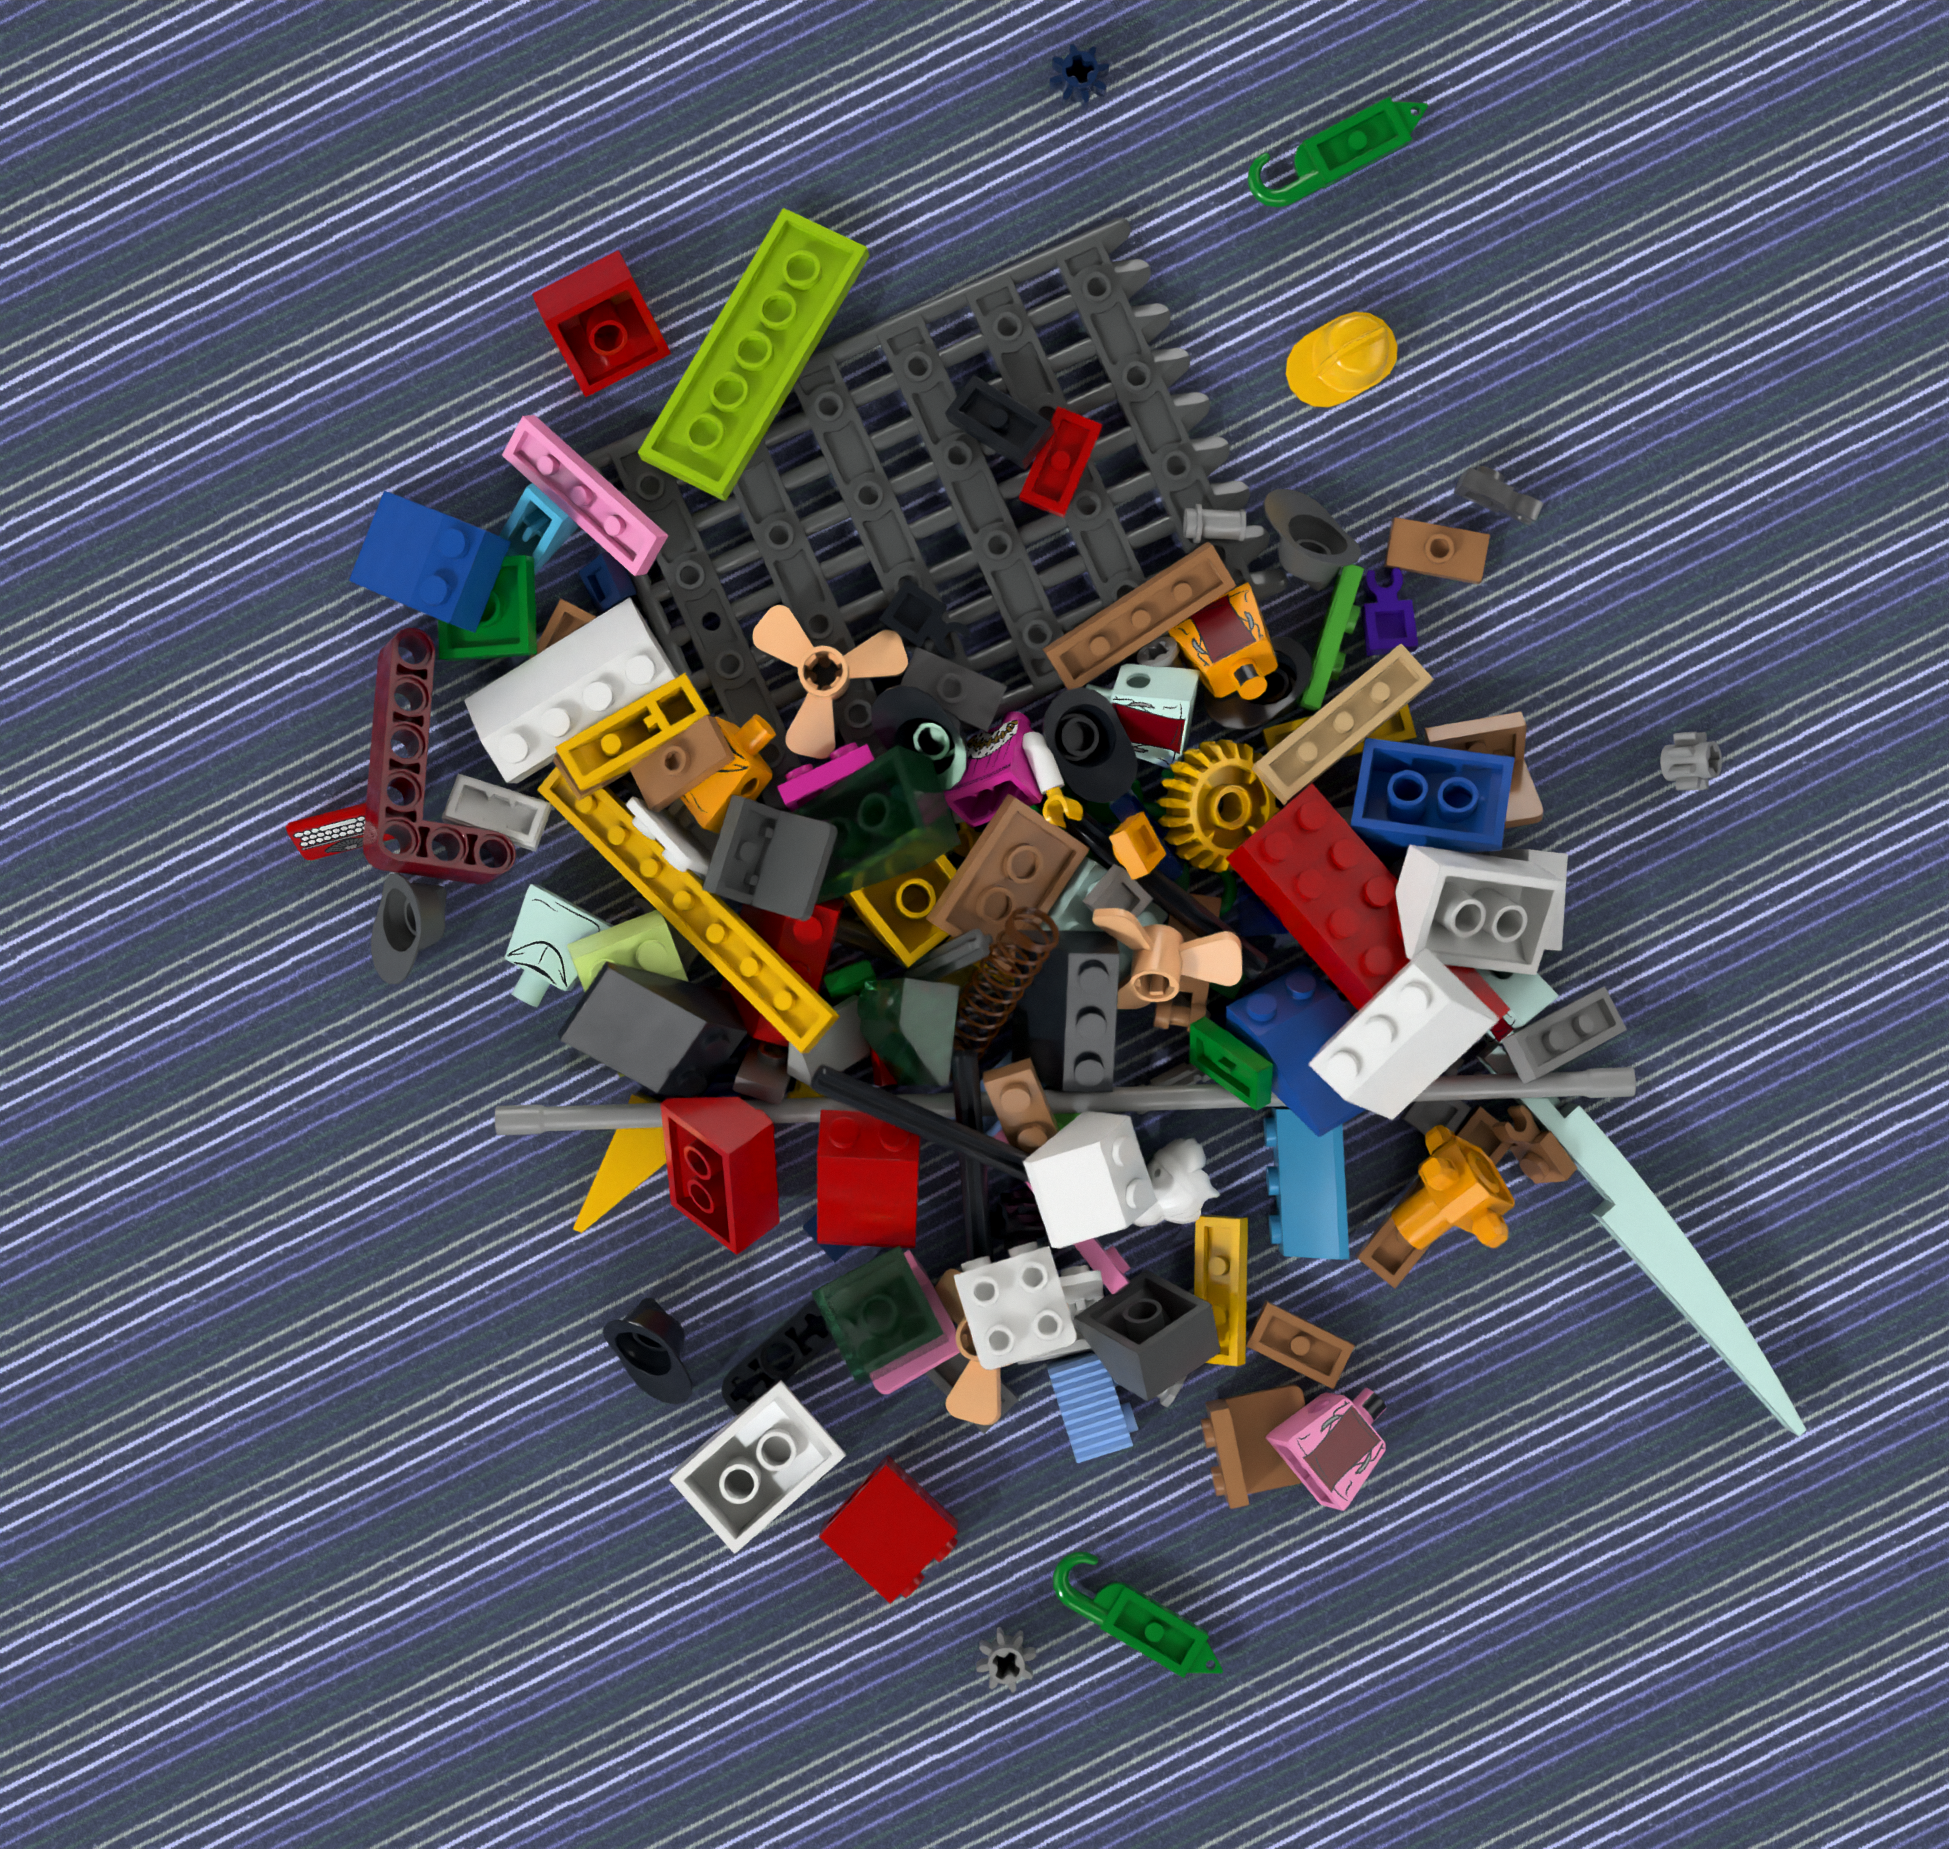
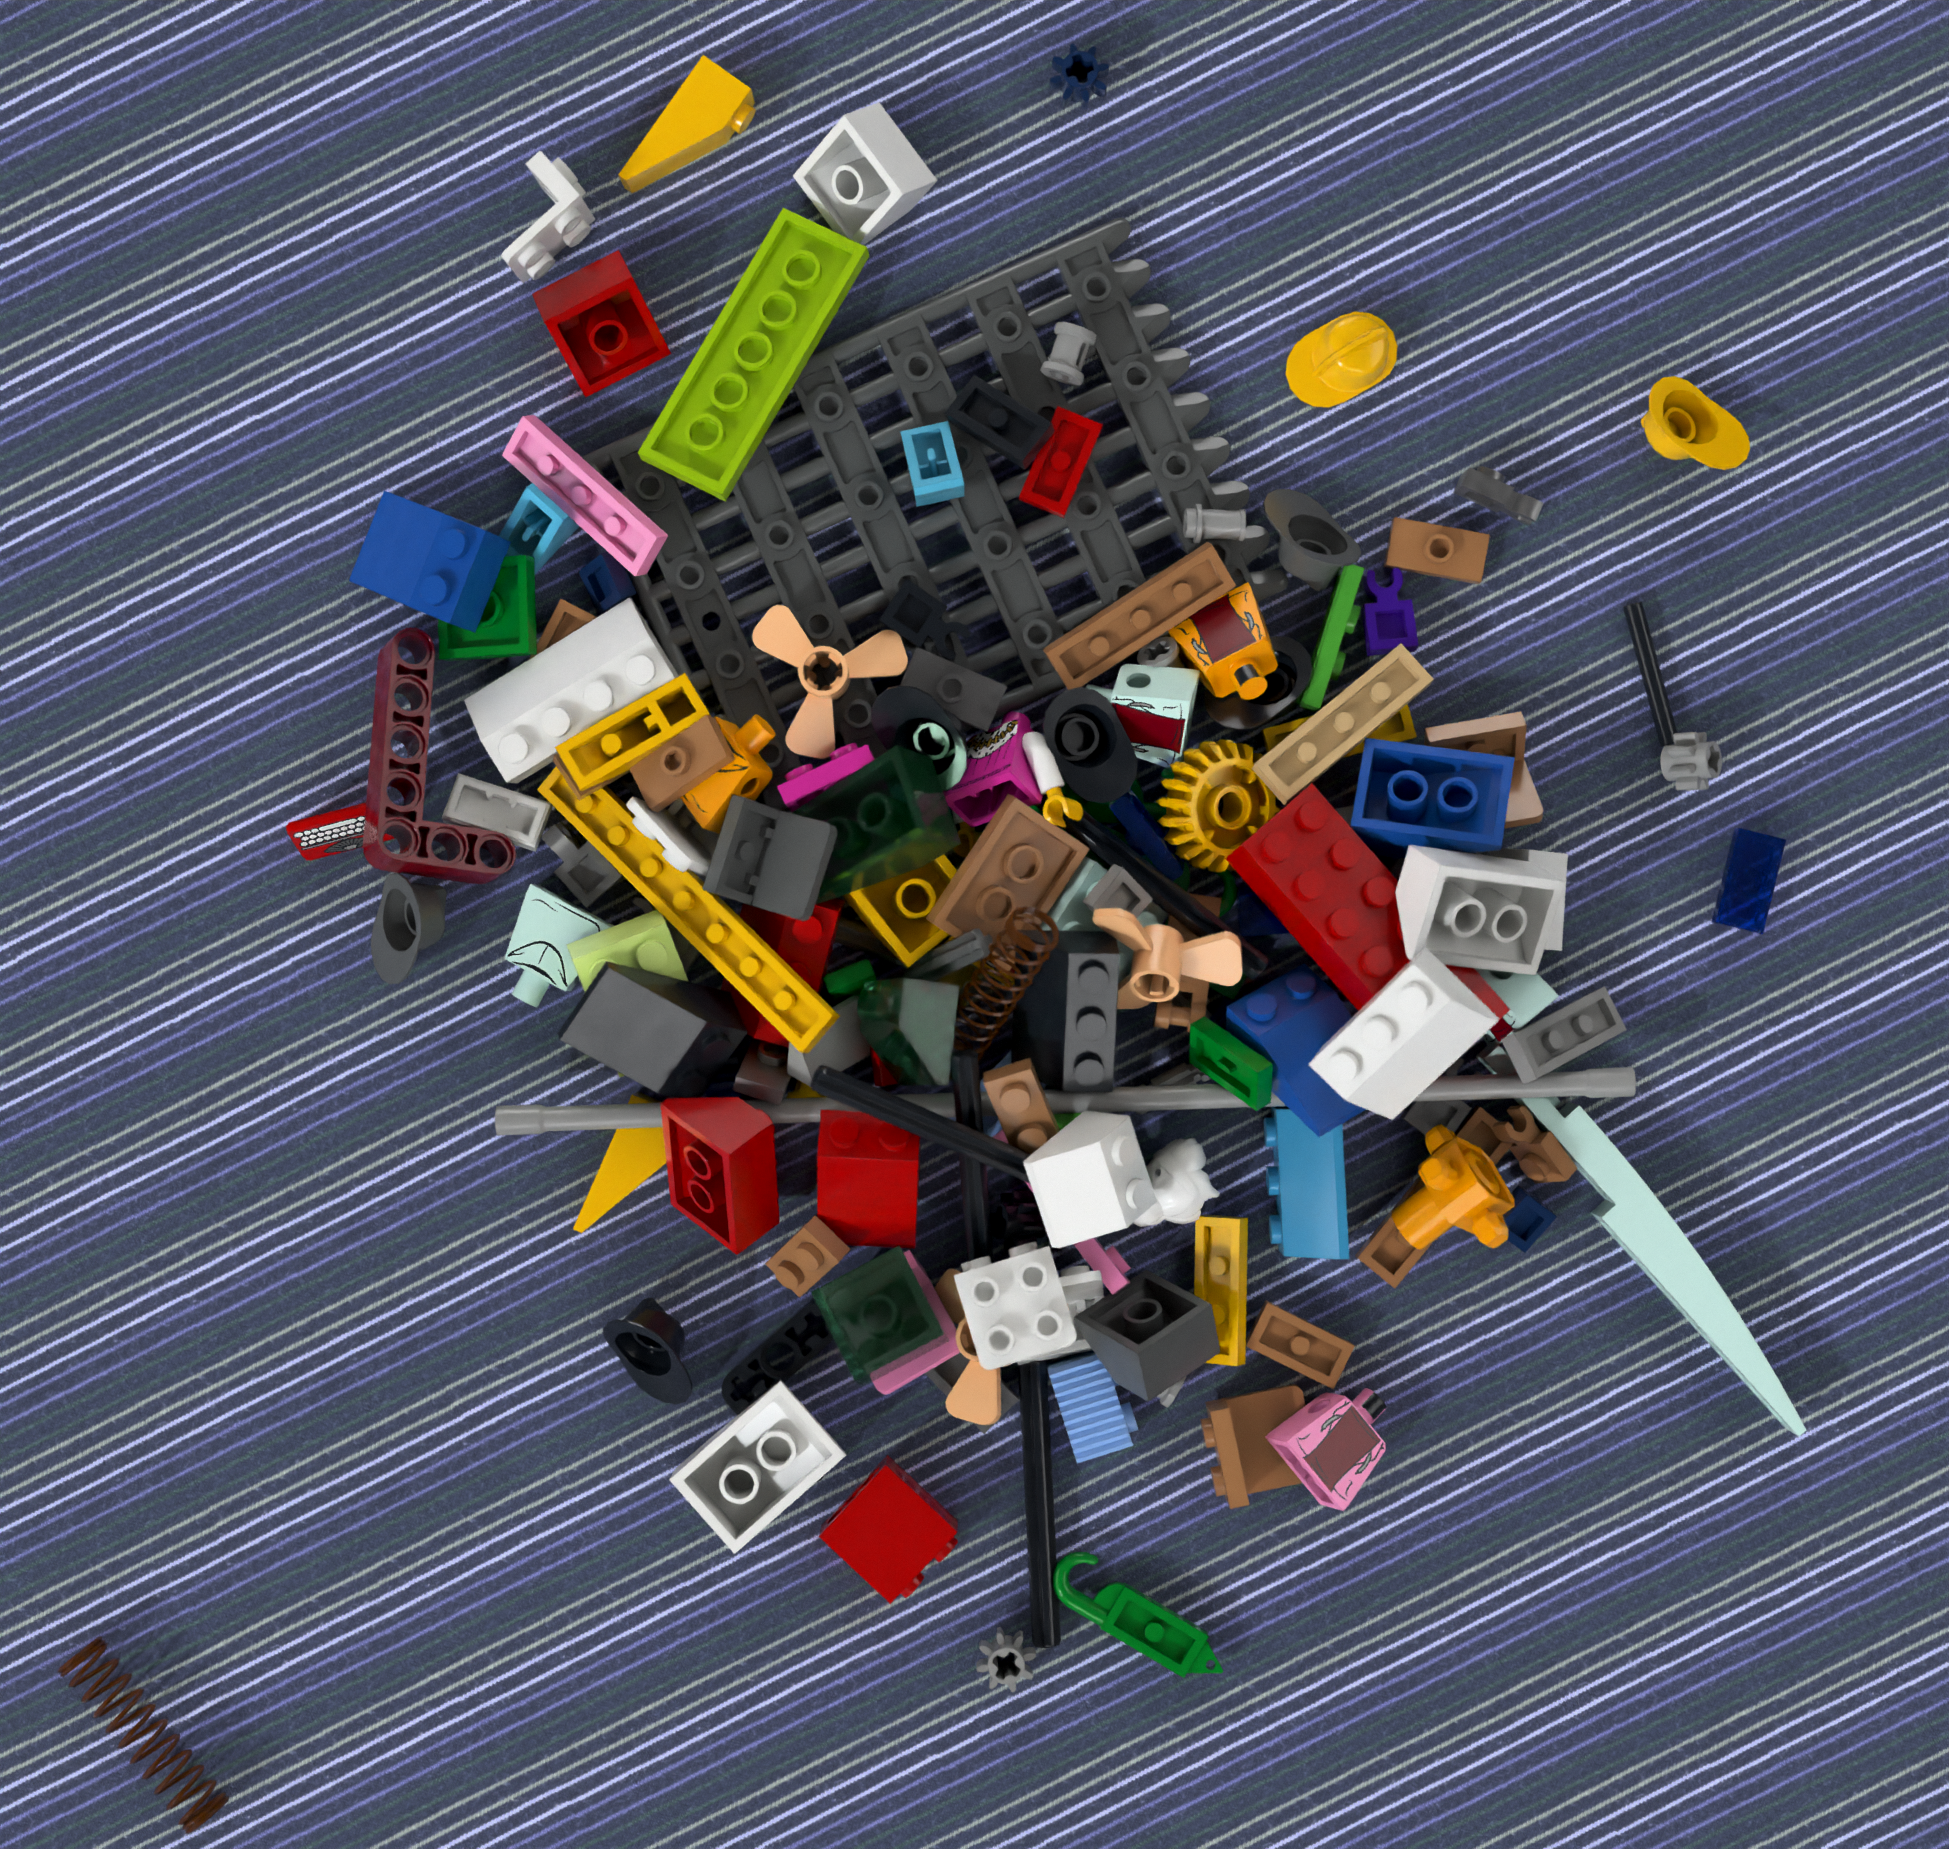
light orange plate [1109,812,1166,880] -> none
green plate [1247,96,1428,208] -> none
none -> reddish brown piece [57,1636,229,1834]
none -> white bracket [501,151,595,282]
none -> flat silver plate [541,821,623,908]
none -> yellow slope [618,55,756,193]
none -> medium nougat plate [765,1215,851,1298]
none -> white slope [793,103,938,245]
none -> medium azure slope [900,421,965,507]
none -> black axle [1018,1360,1061,1648]
none -> light grey bush [1040,322,1097,385]
none -> dark blue plate [1502,1185,1557,1253]
none -> black piece [1623,602,1677,747]
none -> yellow piece [1640,376,1750,470]
none -> clear blue plate [1711,828,1786,934]

